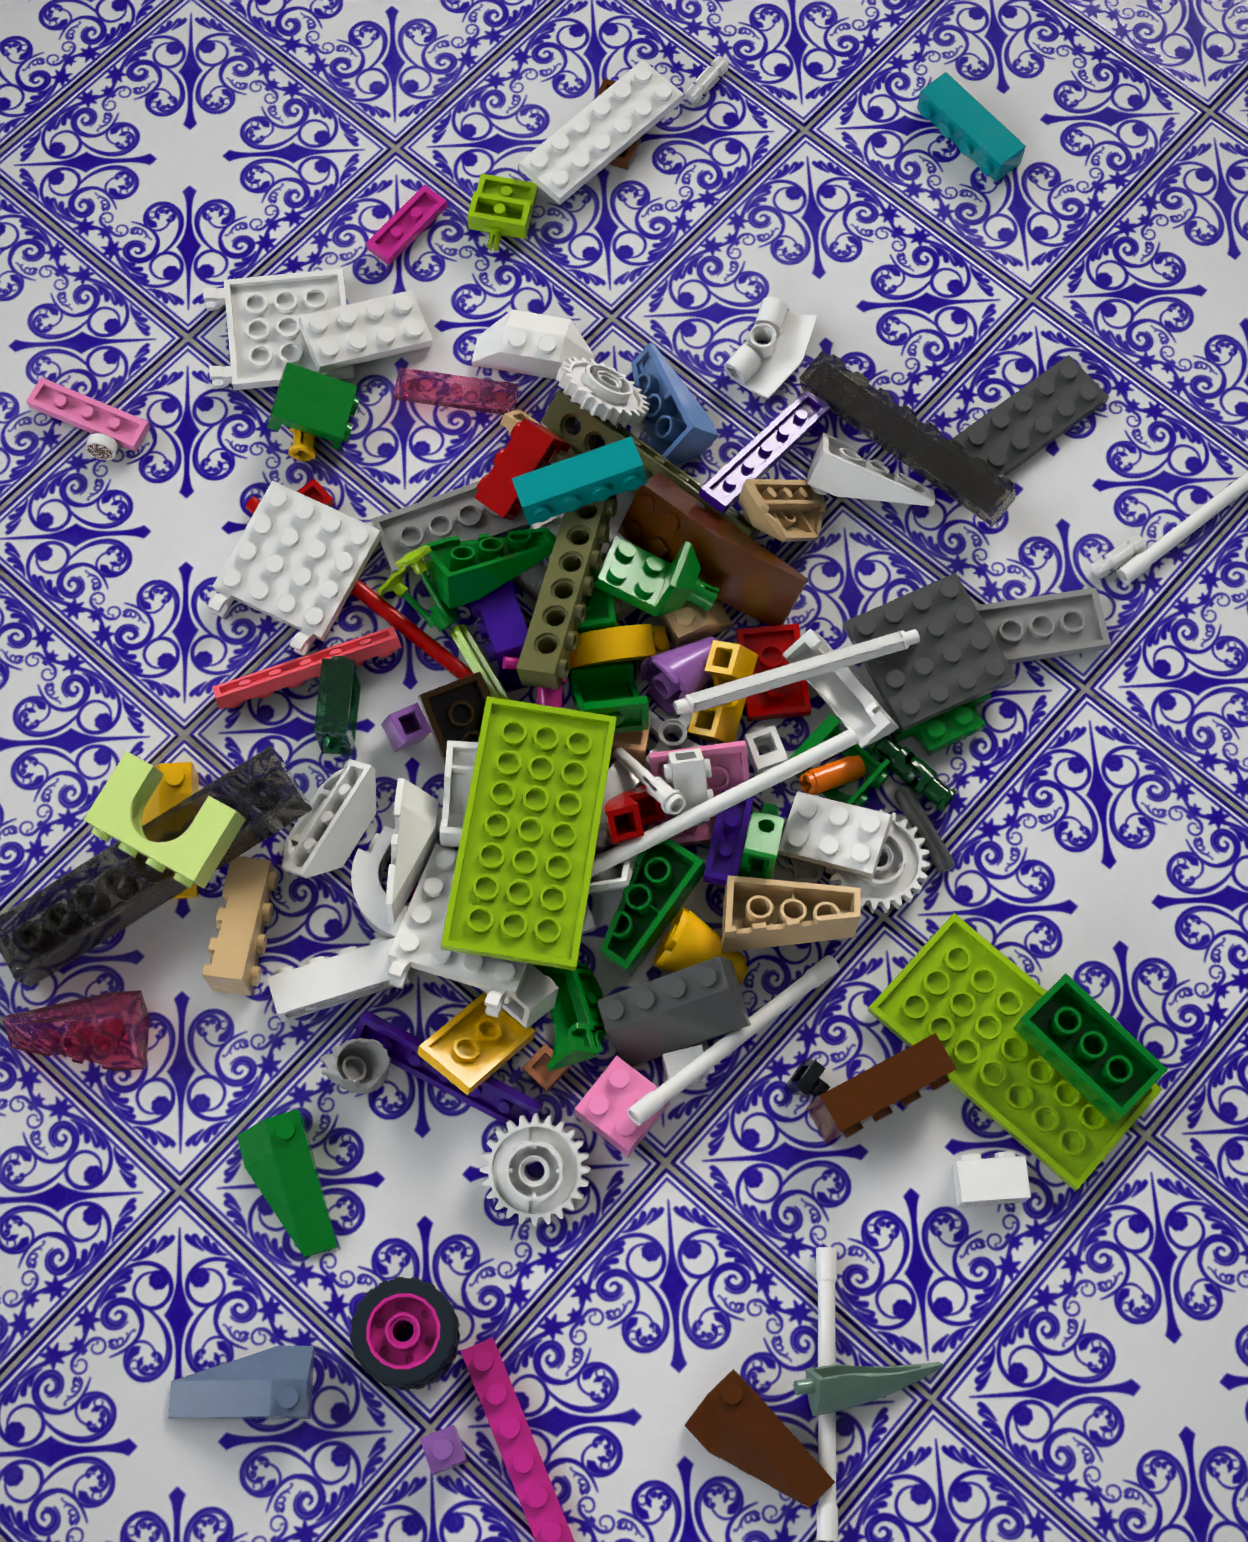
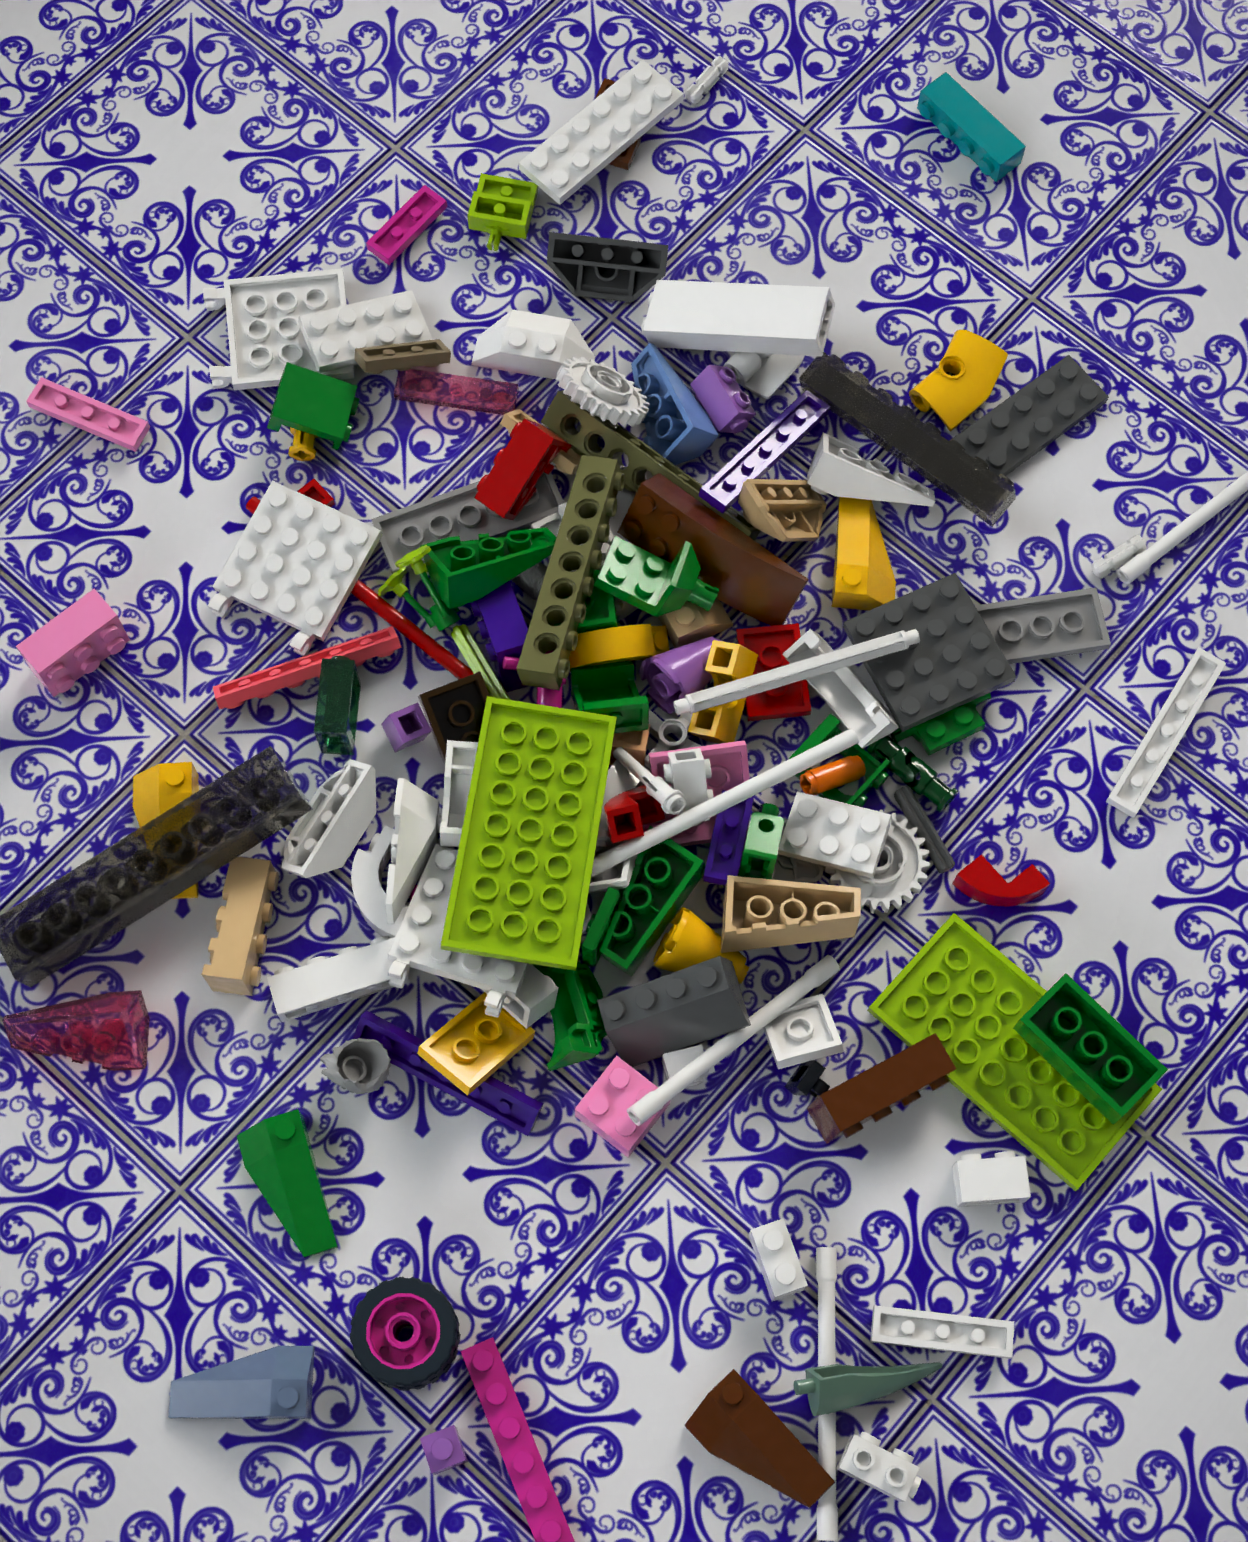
yellowish green arch [84,751,246,889] -> none
white tile [85,433,118,461] -> none
white gear [480,1113,591,1226] -> none
teal brick [512,436,648,525] -> none
nougat plate [522,1044,570,1092] -> none
white brick [744,725,788,776] -> none
none -> bright pink brick [16,589,130,697]
none -> dark tan plate [354,339,451,374]
none -> dark grey wedge [547,232,669,302]
none -> green plate [582,887,620,968]
none -> white brick [641,280,835,357]
none -> medium lavender brick [690,365,756,434]
none -> white brick [748,1218,808,1302]
none -> white plate [763,994,843,1069]
none -> yellow wedge [831,497,896,611]
none -> white brick [836,1432,922,1502]
none -> white plate [870,1305,1014,1359]
none -> yellow panel [909,330,1008,431]
none -> red brick [952,854,1050,907]
none -> white plate [1106,647,1226,818]

